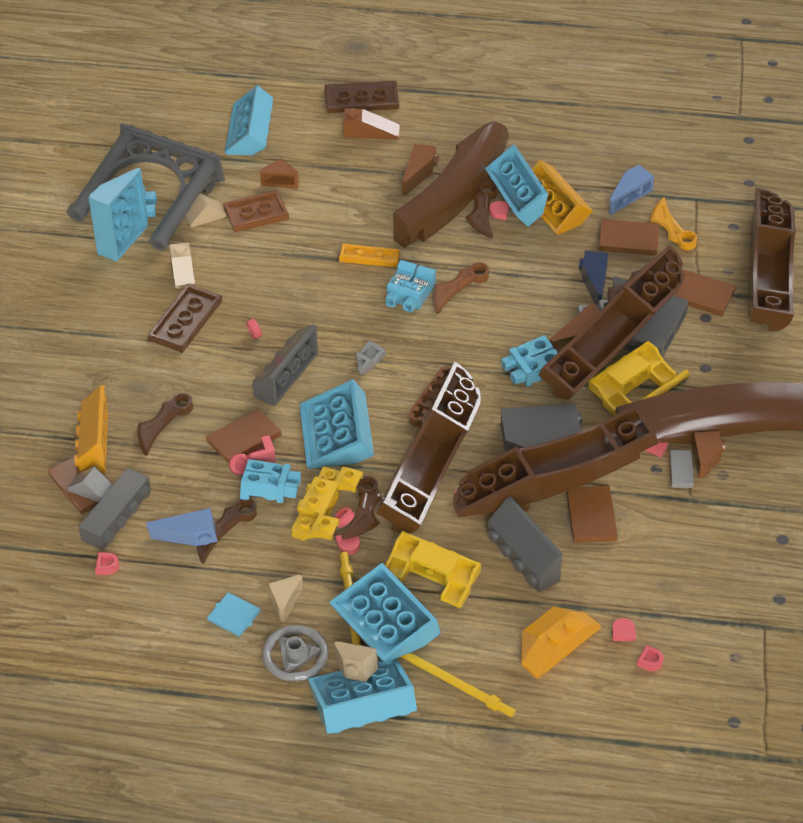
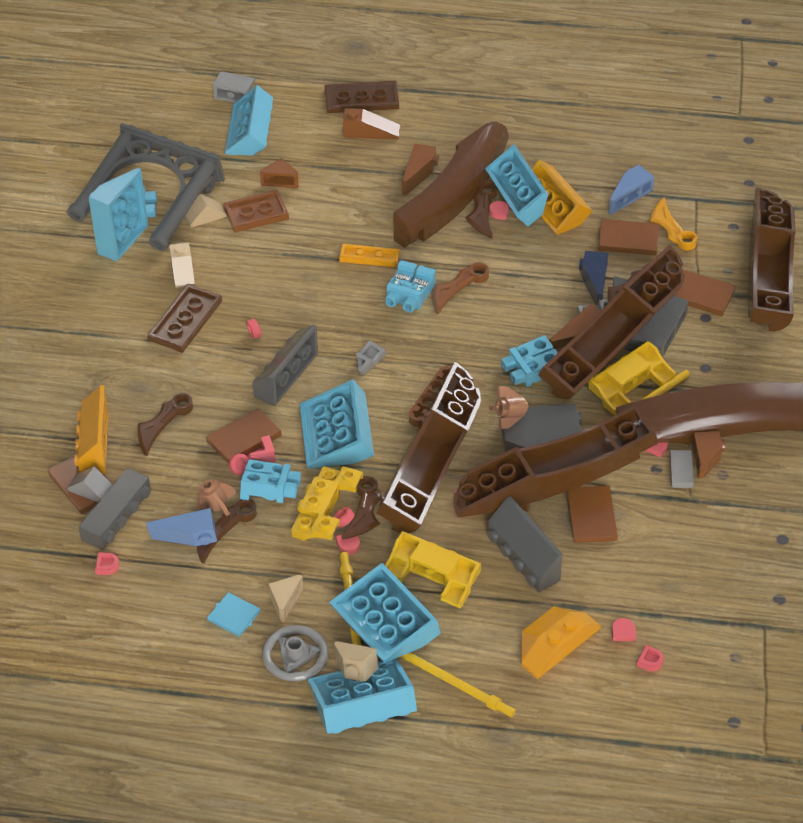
none -> nougat brick [197,479,236,516]
none -> light grey brick [213,71,255,103]
none -> nougat brick [489,386,528,429]

